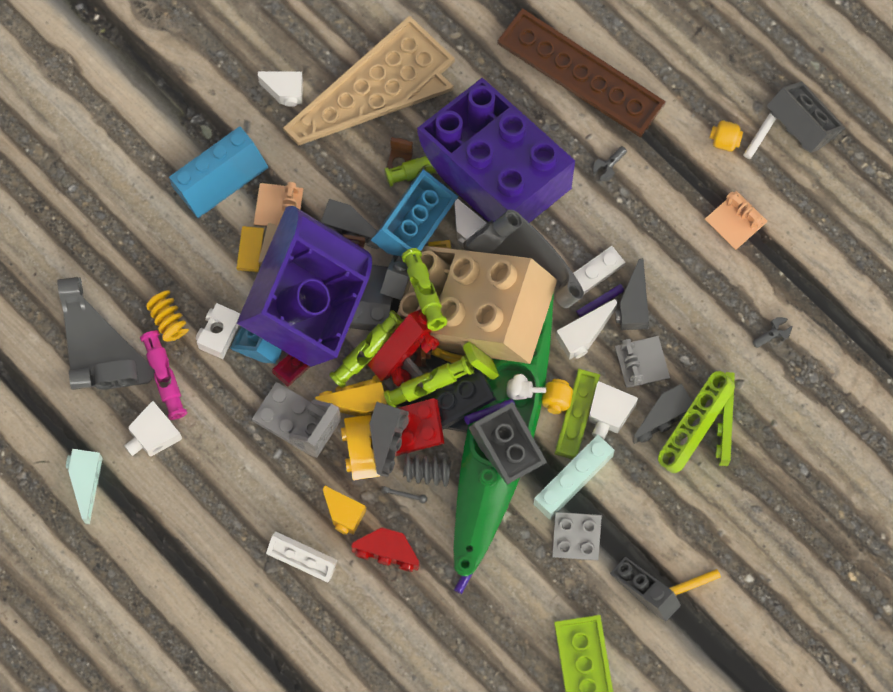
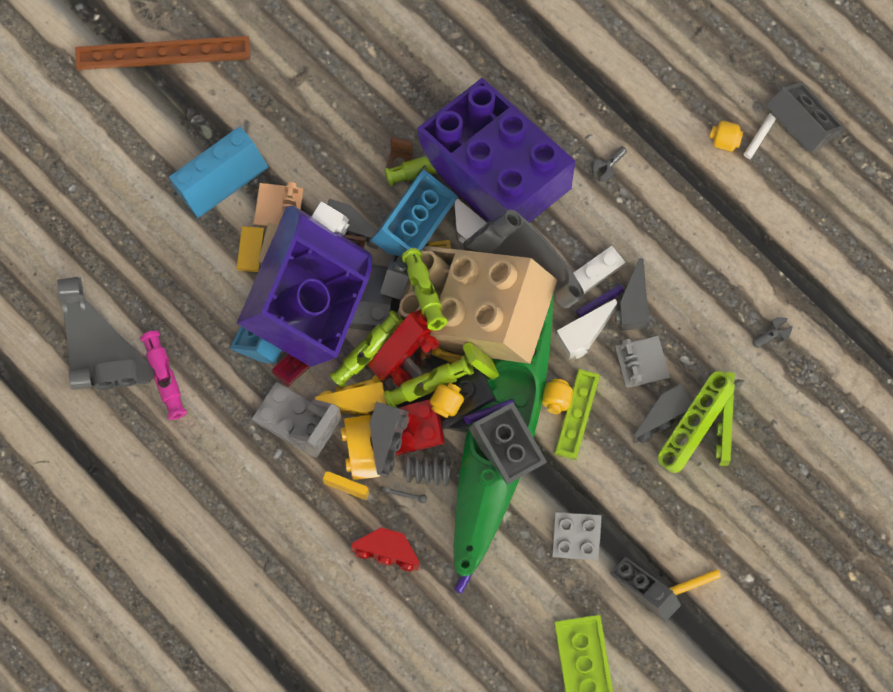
light aqua slope [66,449,103,524] -> none
white torso [124,401,182,456] -> none
yellow piece [146,290,189,342] -> none
white brick [196,303,241,359] -> none
white slope [258,71,303,107] -> none
white plate [266,531,338,582] -> none
tan wing [283,15,455,146] -> none
yellow slope [323,486,366,535] -> none
reddish brown plate [497,8,666,138] -> none
white piece [506,374,546,400] -> none
light aqua brick [533,435,614,520] -> none
white torso [588,381,638,440] -> none
light nougat hinge [705,191,767,250] -> none
none -> dark orange plate [75,36,250,70]
none -> white brick [312,202,350,236]
none -> yellow tile [323,471,369,500]
none -> yellow head [430,382,464,418]

